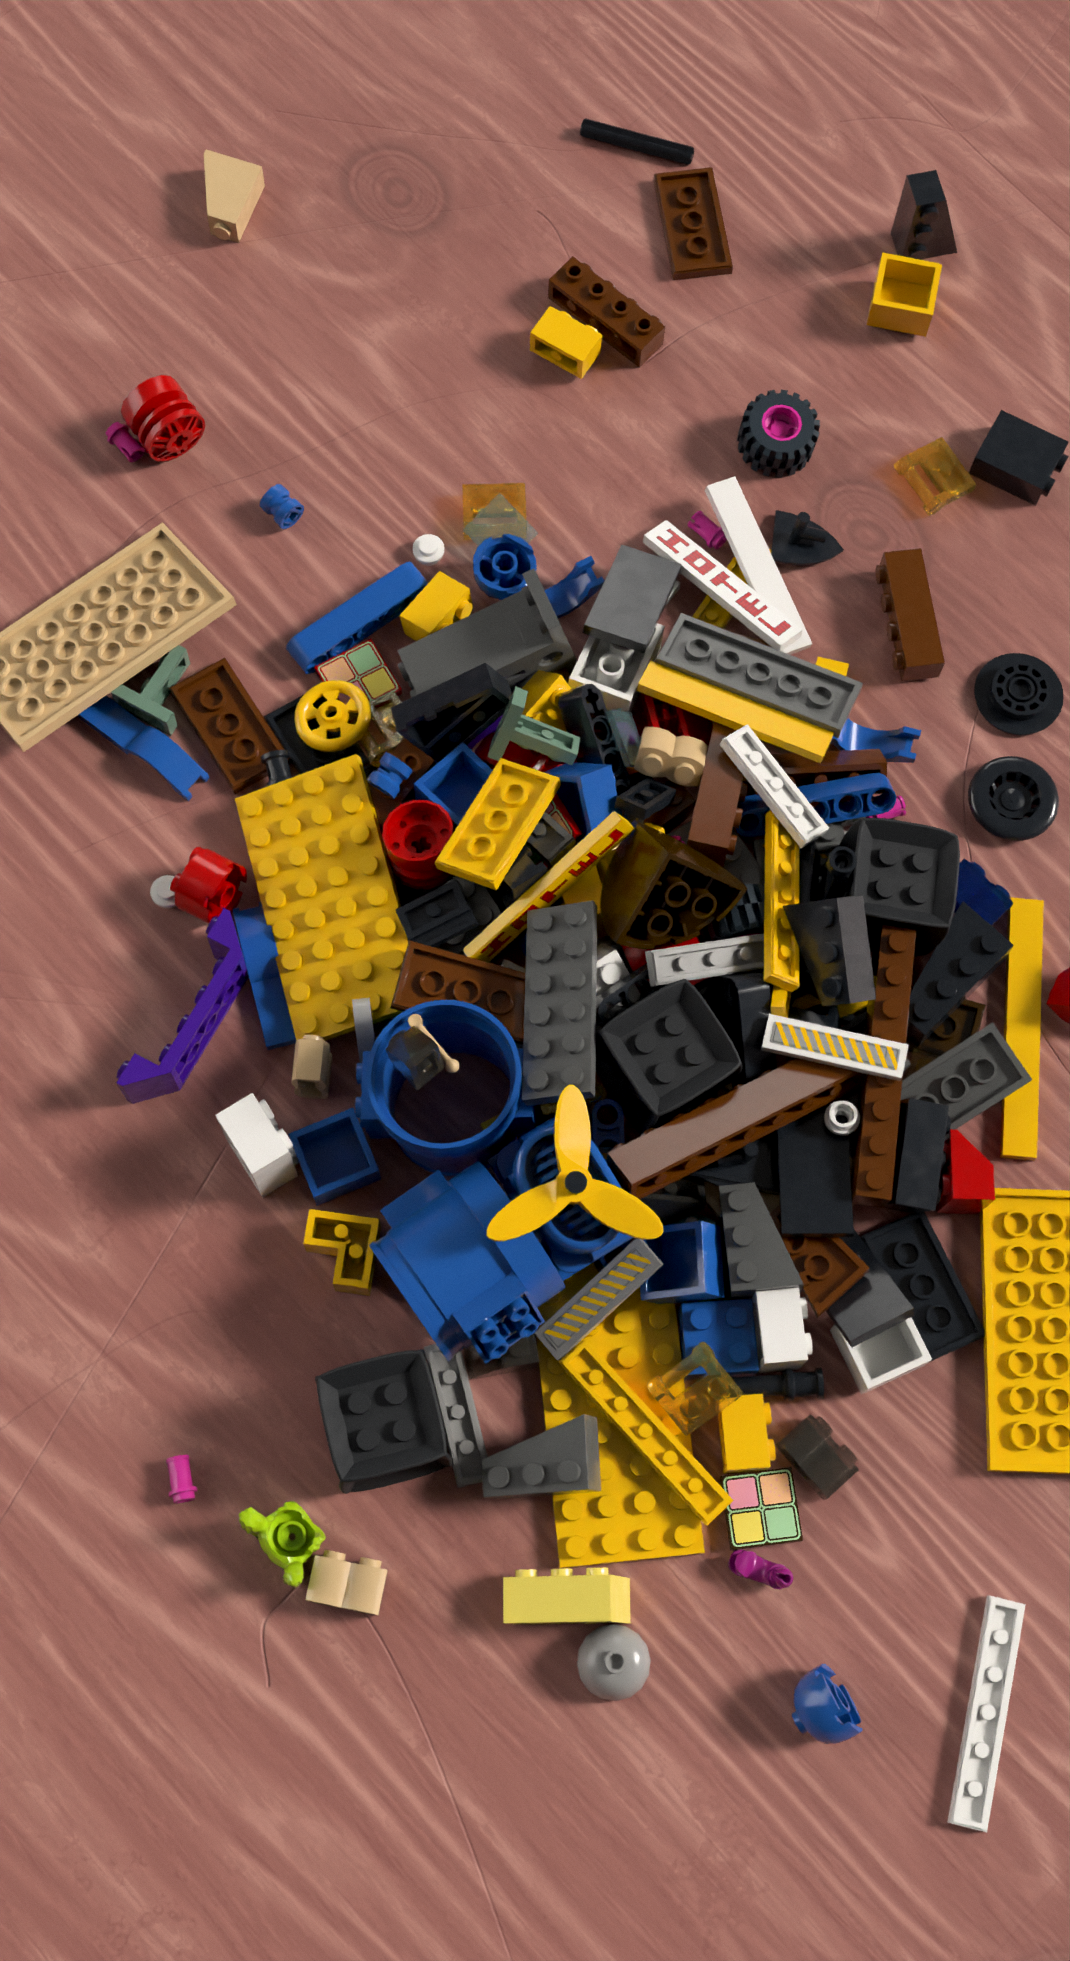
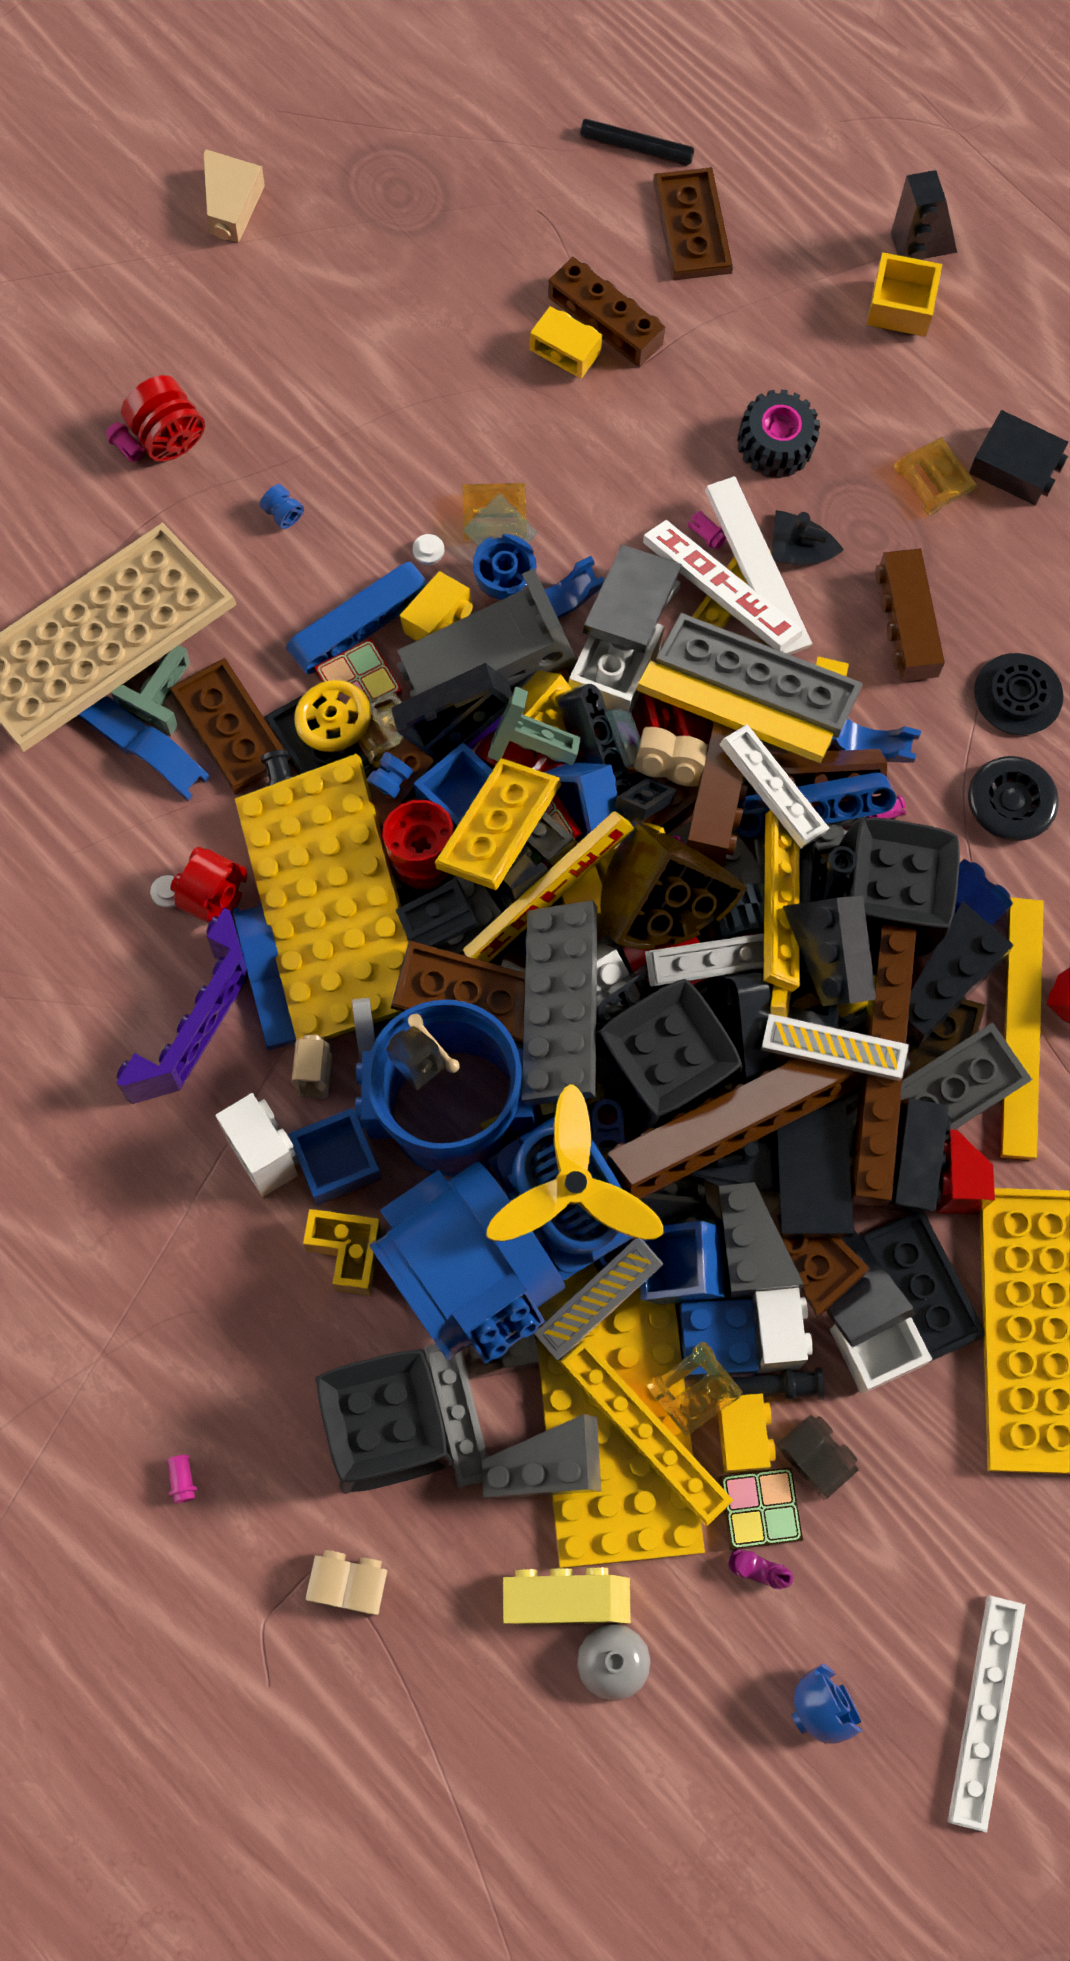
lime hair [239,1501,326,1588] -> none
white plate [824,1101,860,1136] -> none

